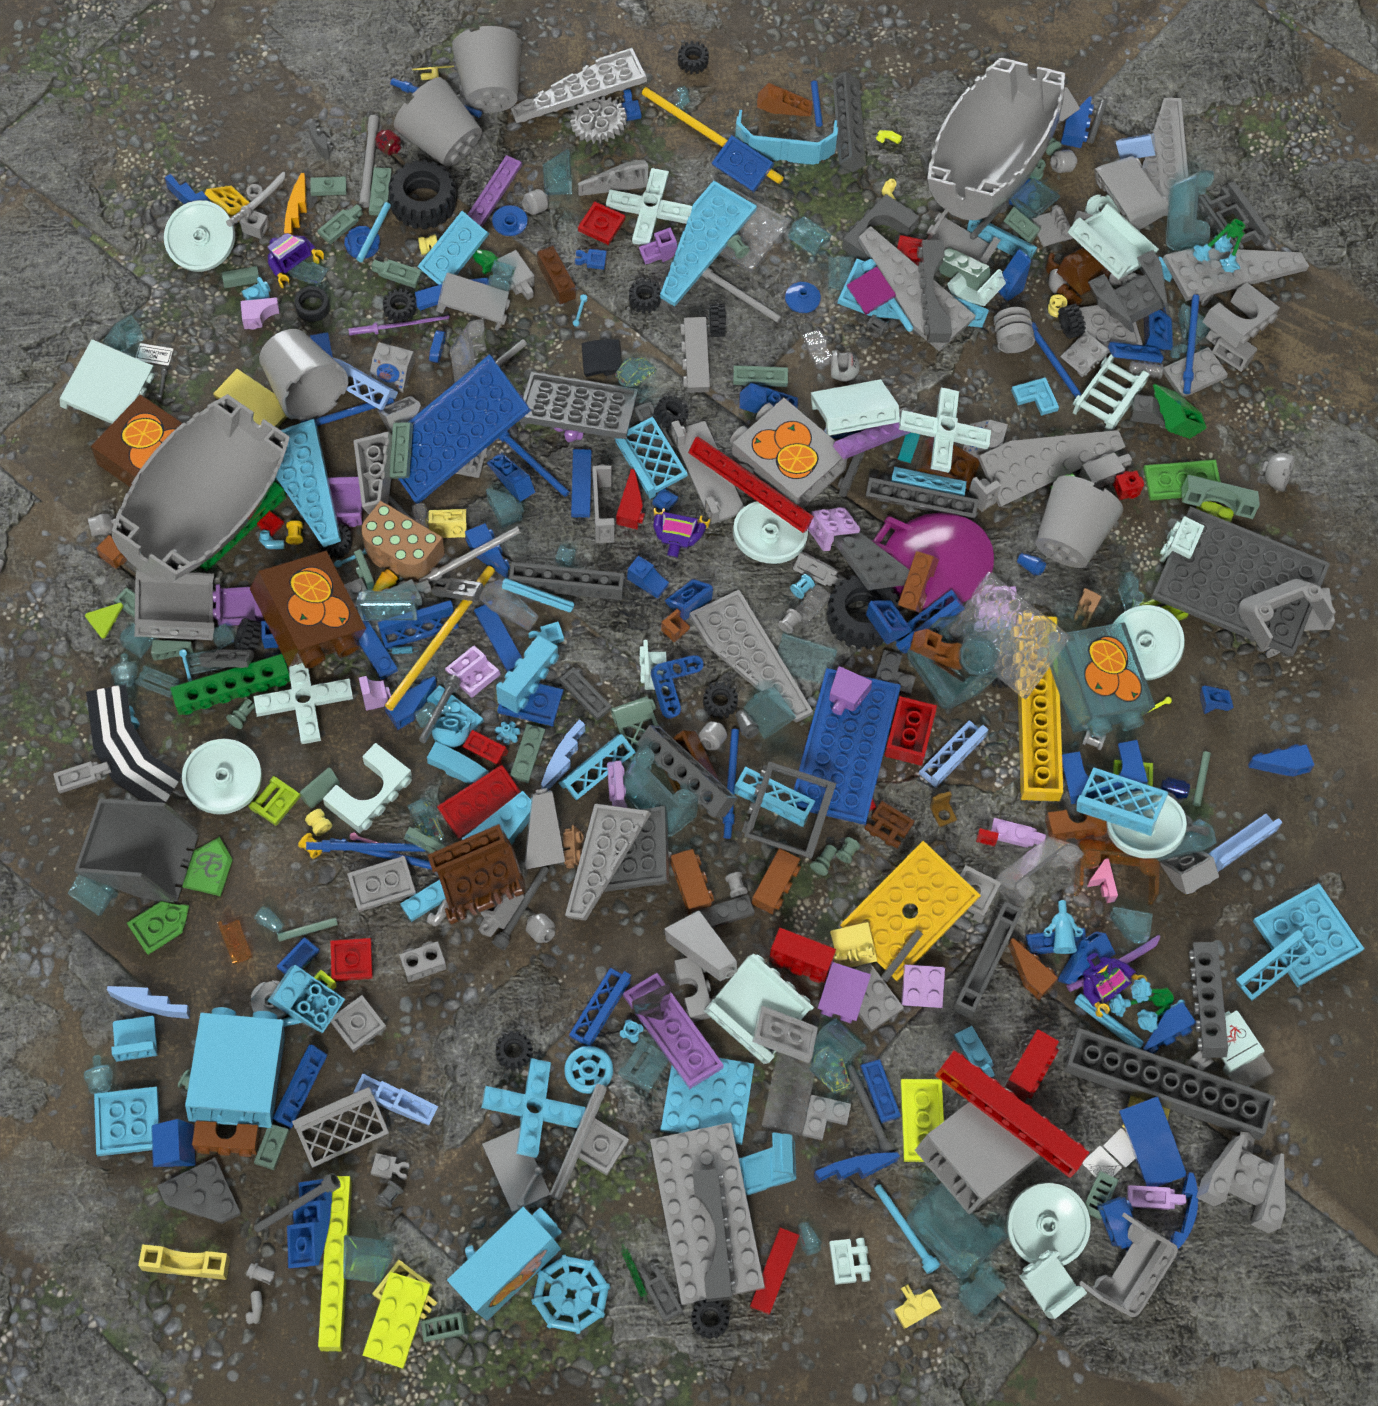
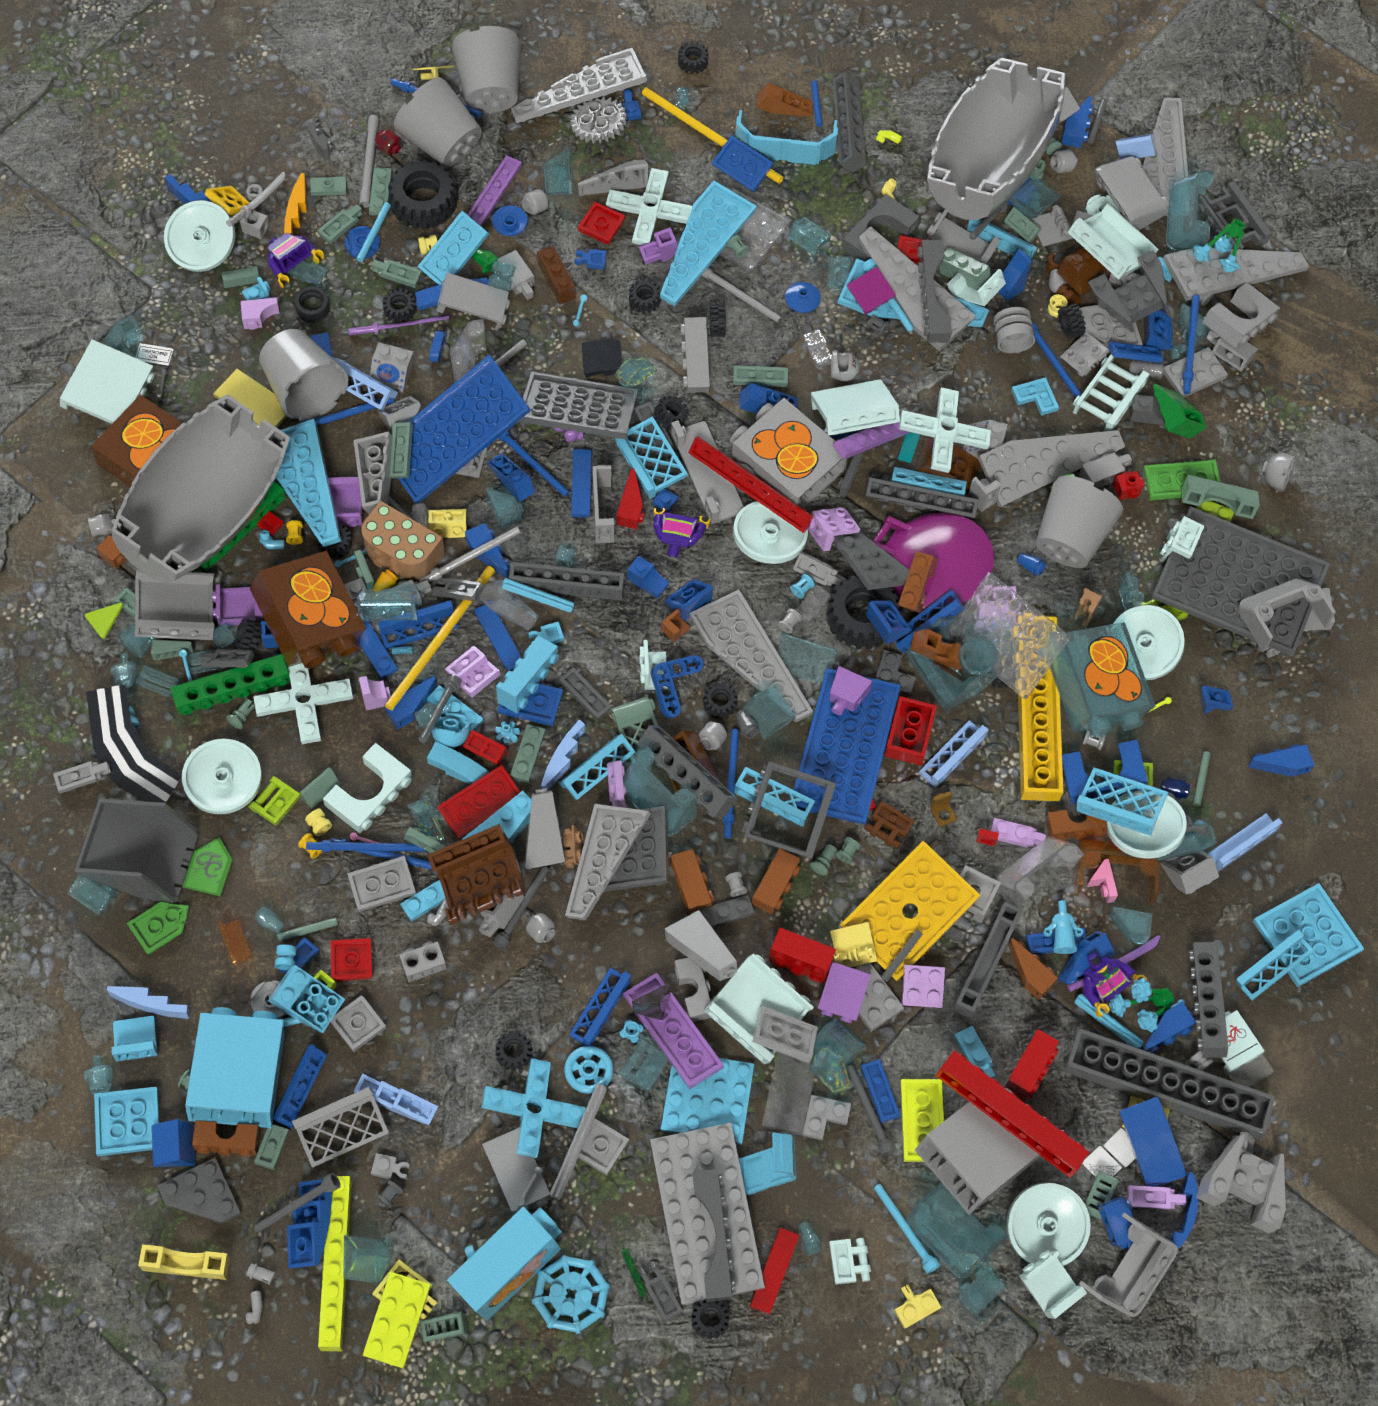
blue slope [814,1152,900,1183] -> none
none -> medium azure wheel [274,945,297,970]

